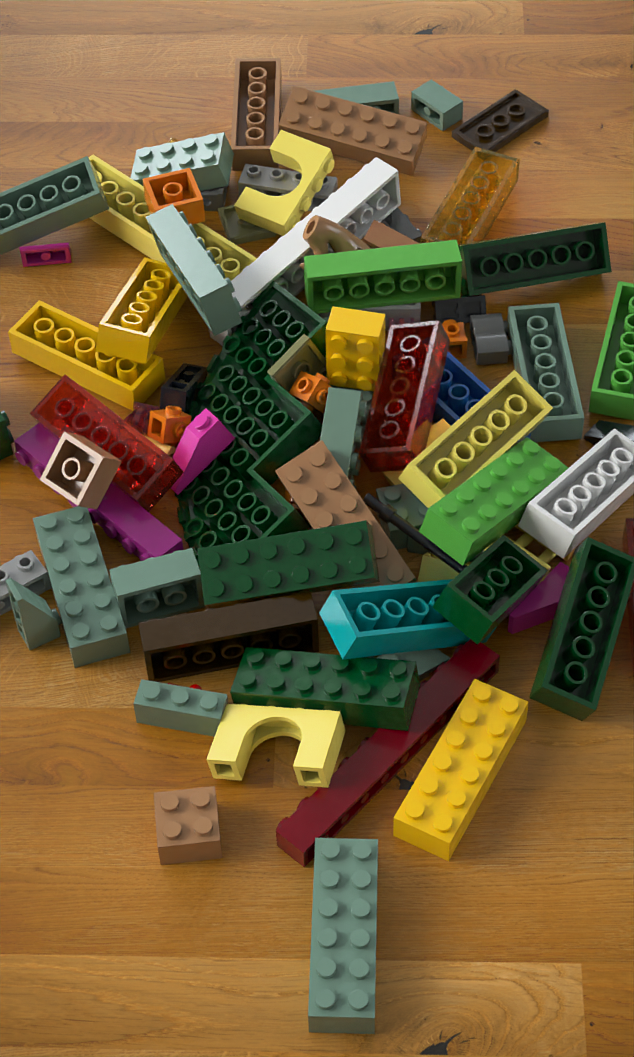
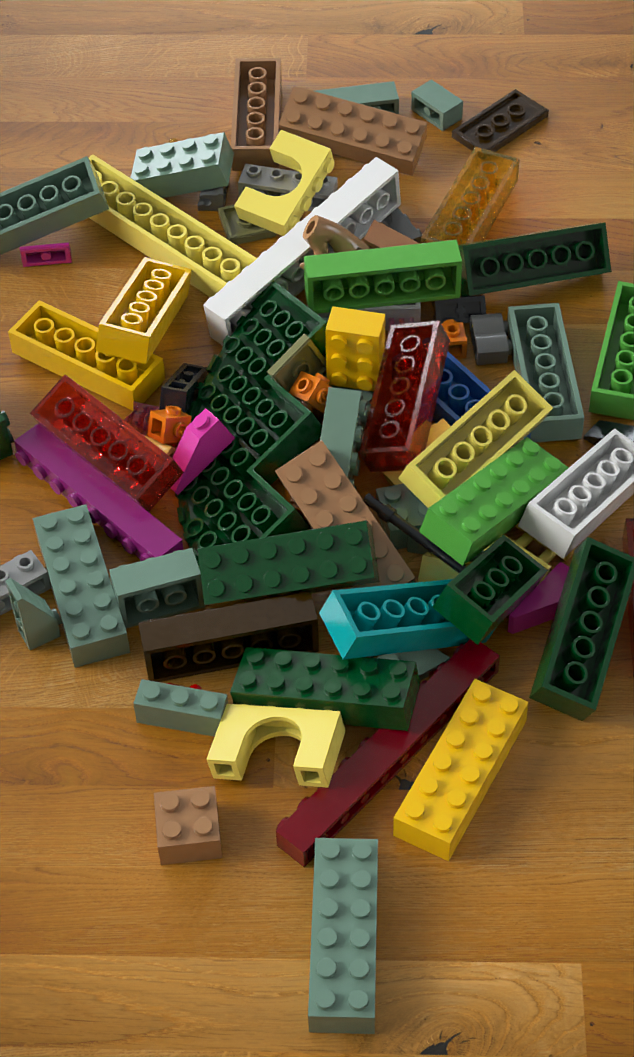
medium nougat brick [40,431,122,510] -> none
orange brick [143,168,205,225] -> none
brick [146,204,242,336] -> none

